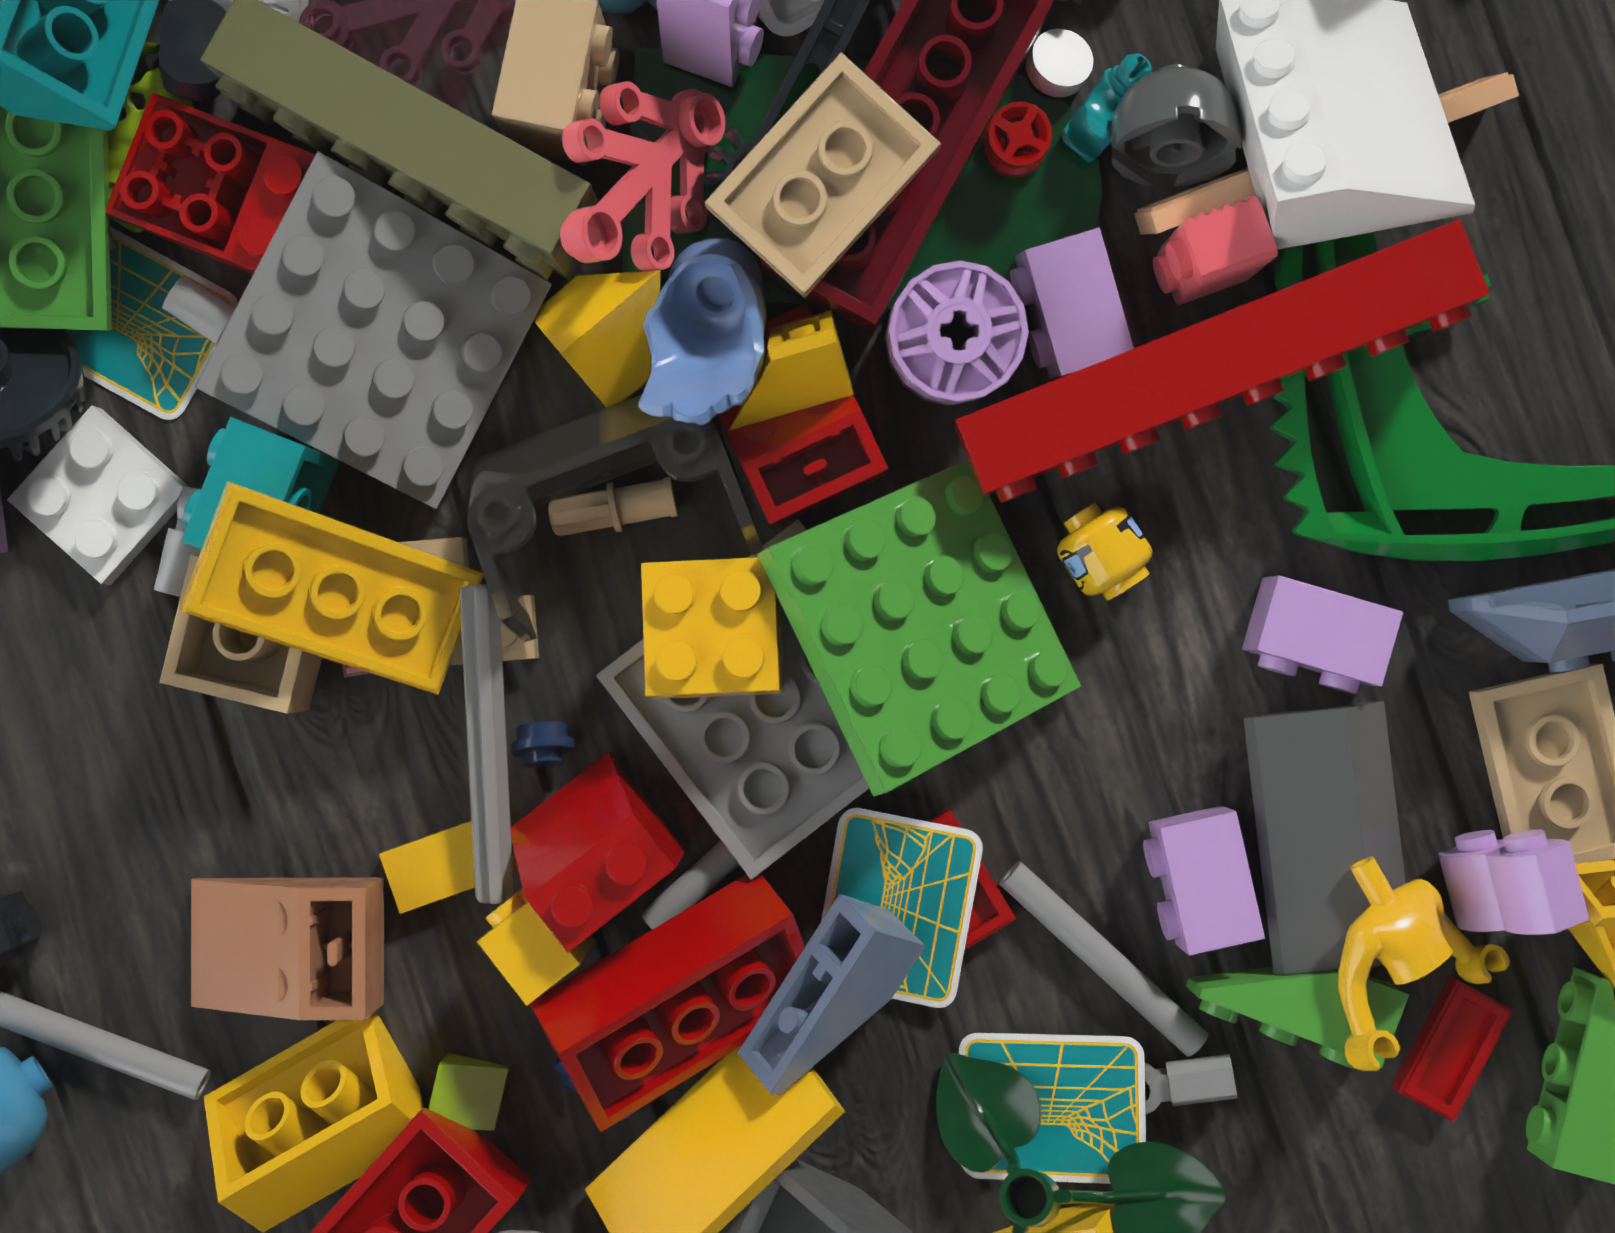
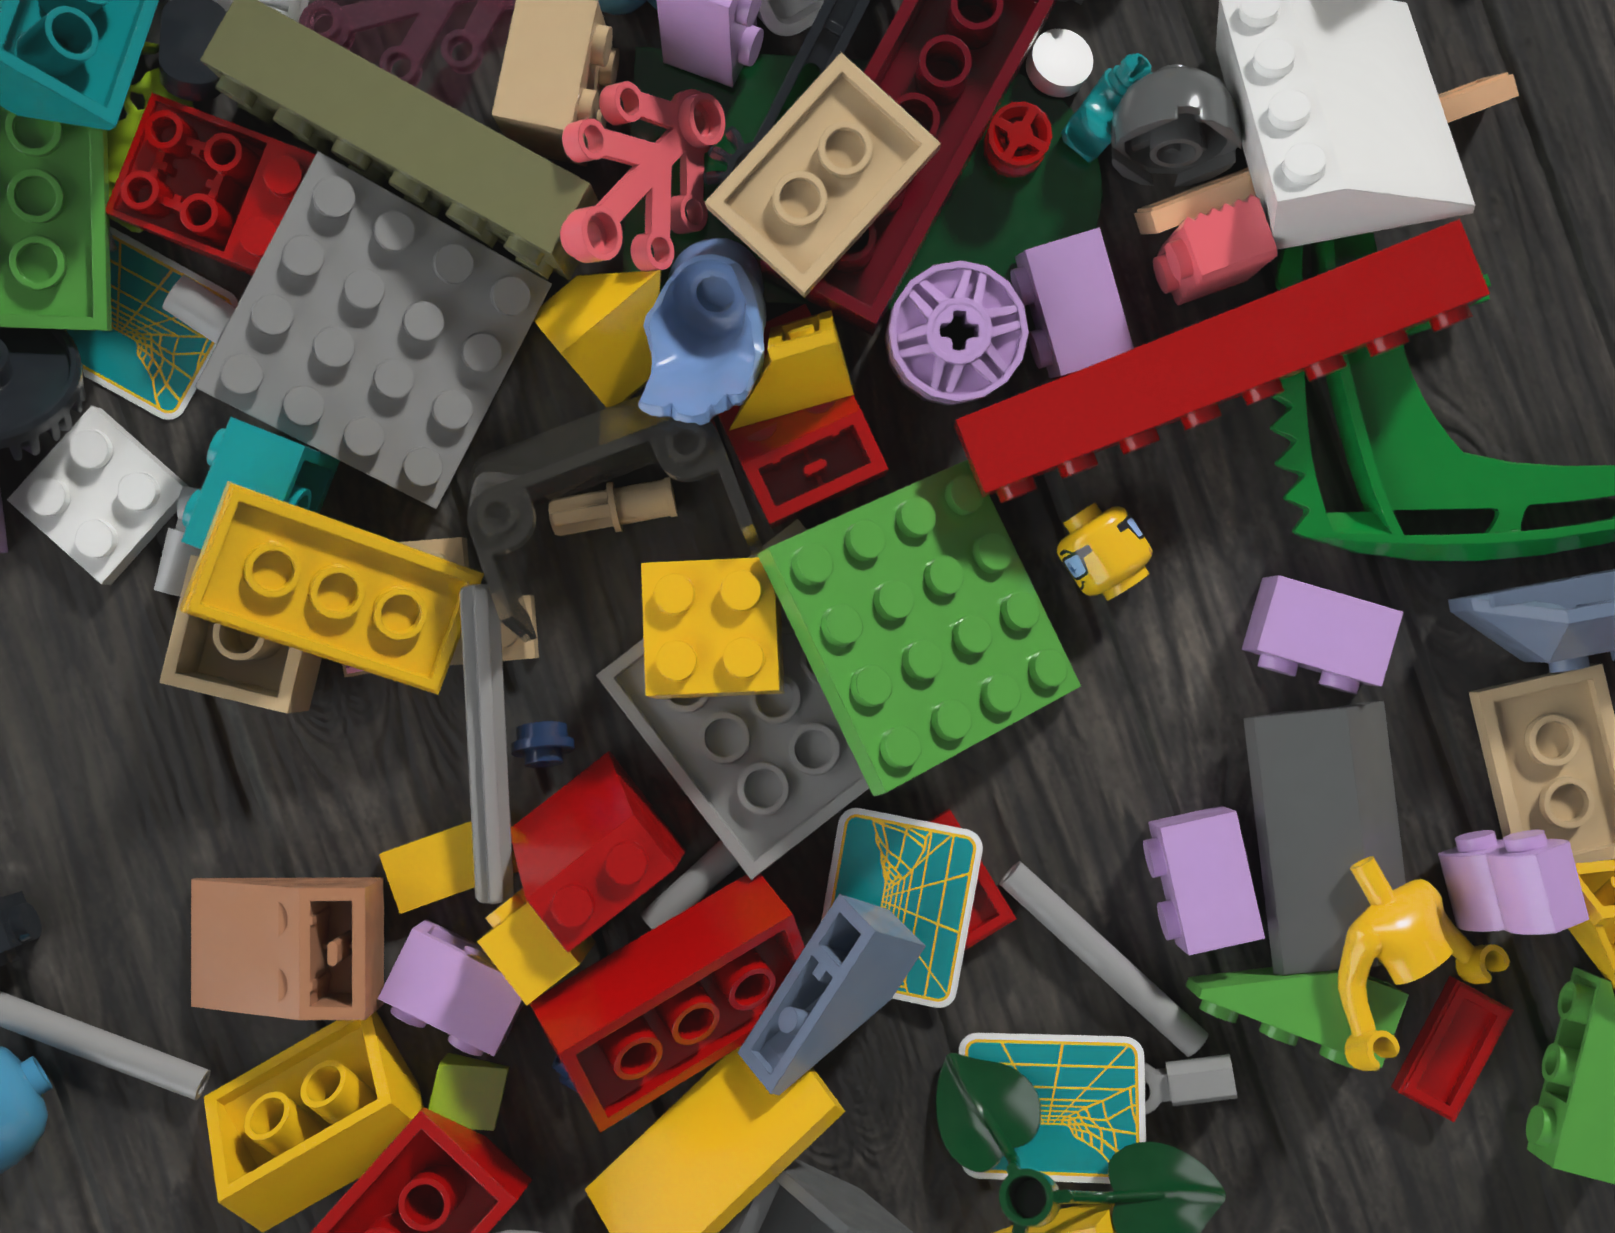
none -> lavender brick [378,919,524,1056]

